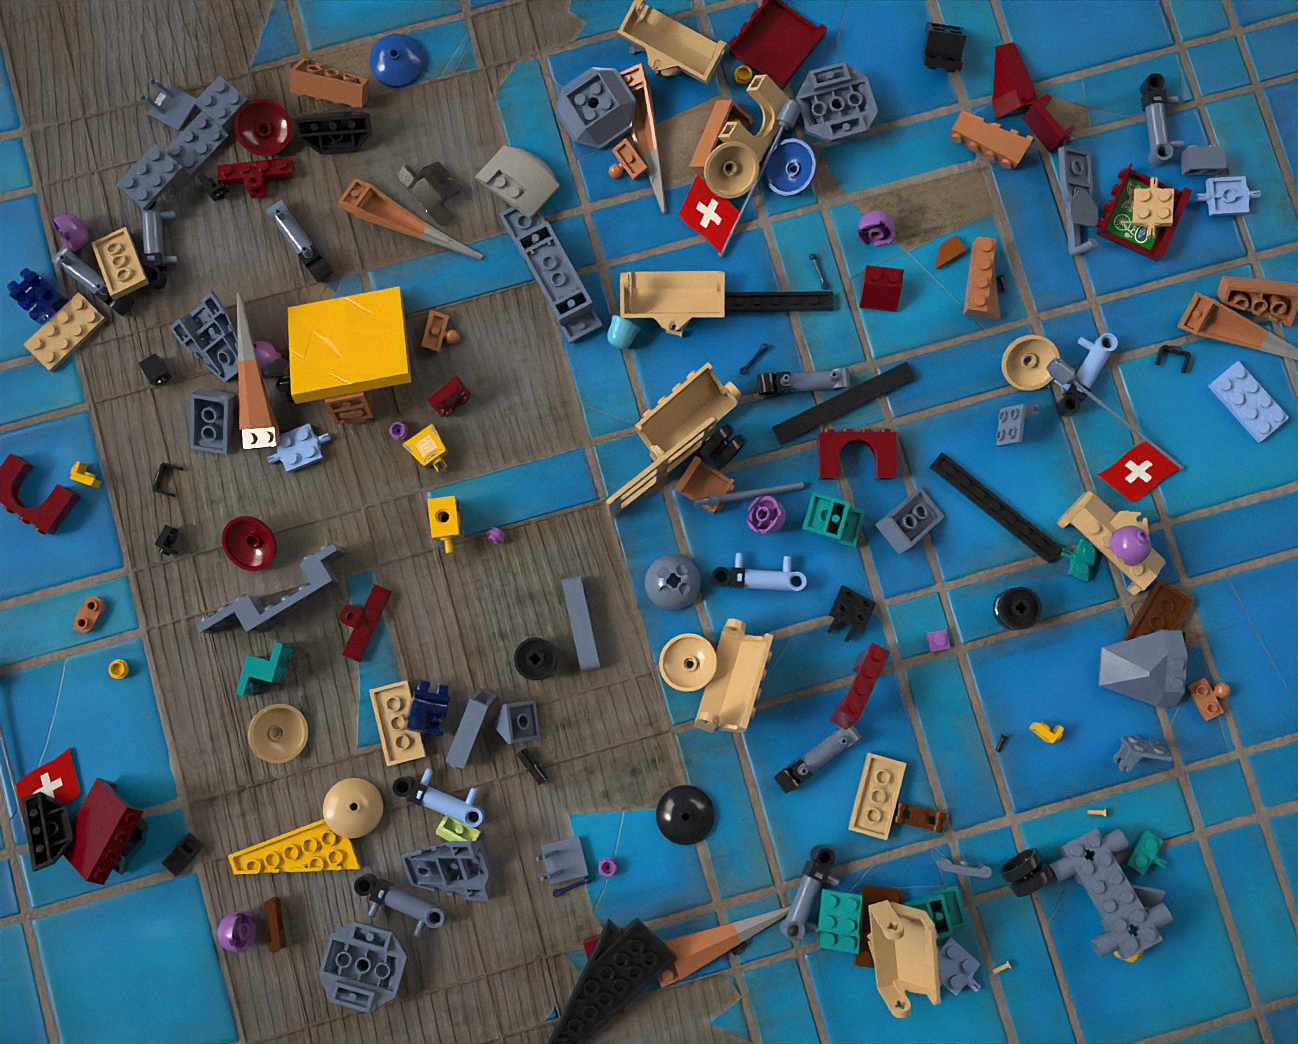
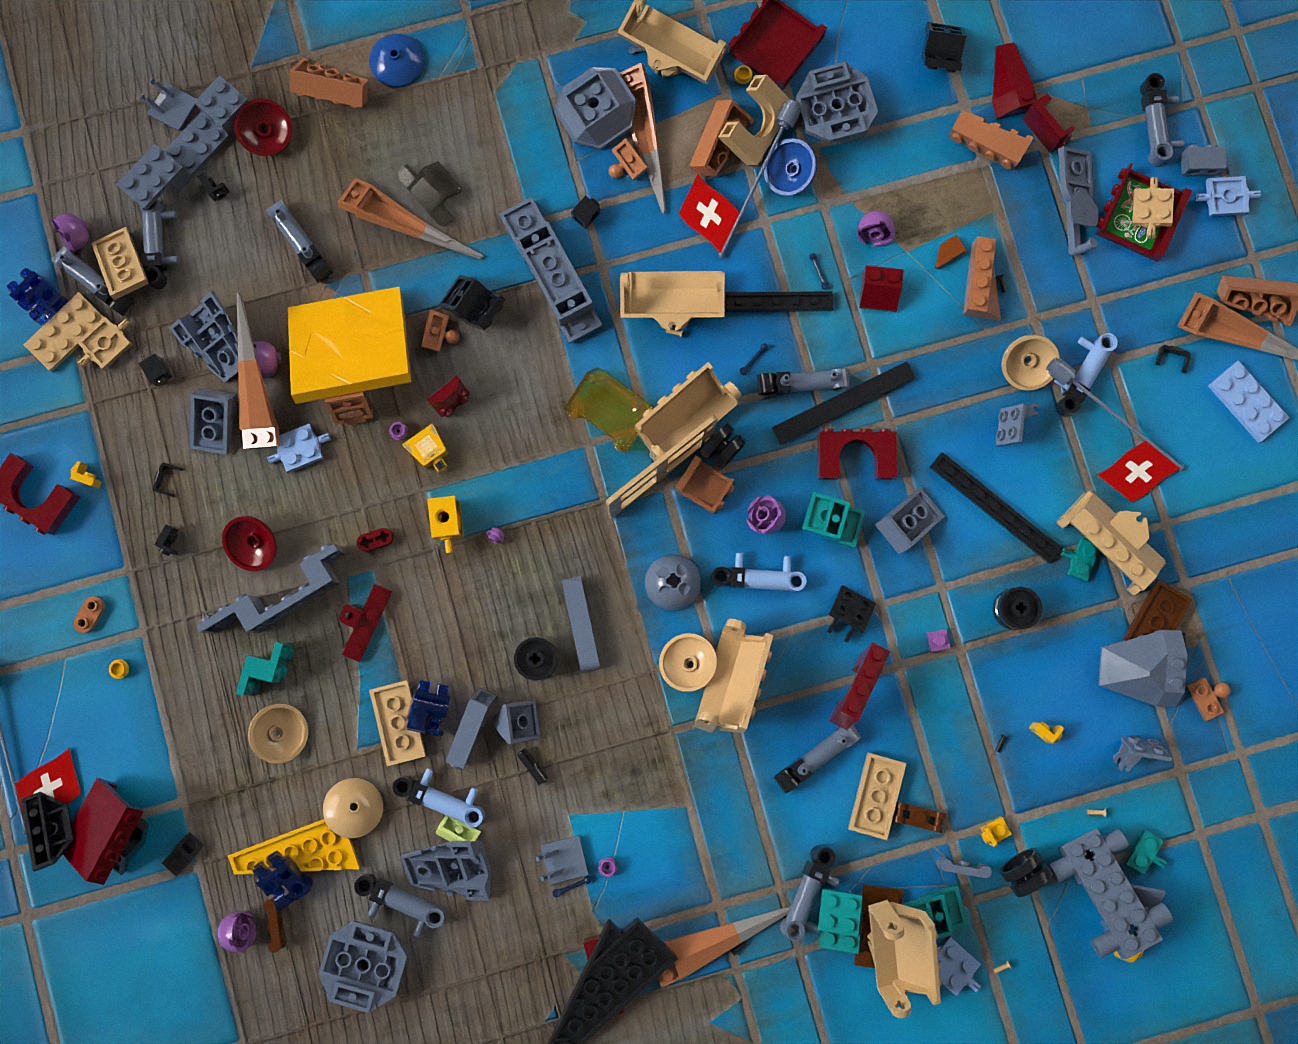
dark red plate [217,157,294,199] -> none
black piece [264,359,295,403] -> none
black wedge [294,111,372,154] -> none
light grey slope [475,146,560,219] -> none
medium azure hair [607,315,641,349] -> none
black dish [656,785,715,845] -> none
sand blue bar [693,482,804,507] -> none
tan dish [704,141,759,198] -> none
medium lavender cylinder [1109,525,1152,566] -> none
none -> tan plate [77,317,133,370]
none -> clear blue hips [252,850,313,911]
none -> dark red beam [357,528,394,552]
none -> black bracket [439,275,506,331]
none -> clear yellow windscreen [564,368,655,453]
none -> black brick [571,195,600,230]
none -> yellow bracket [980,816,1012,847]

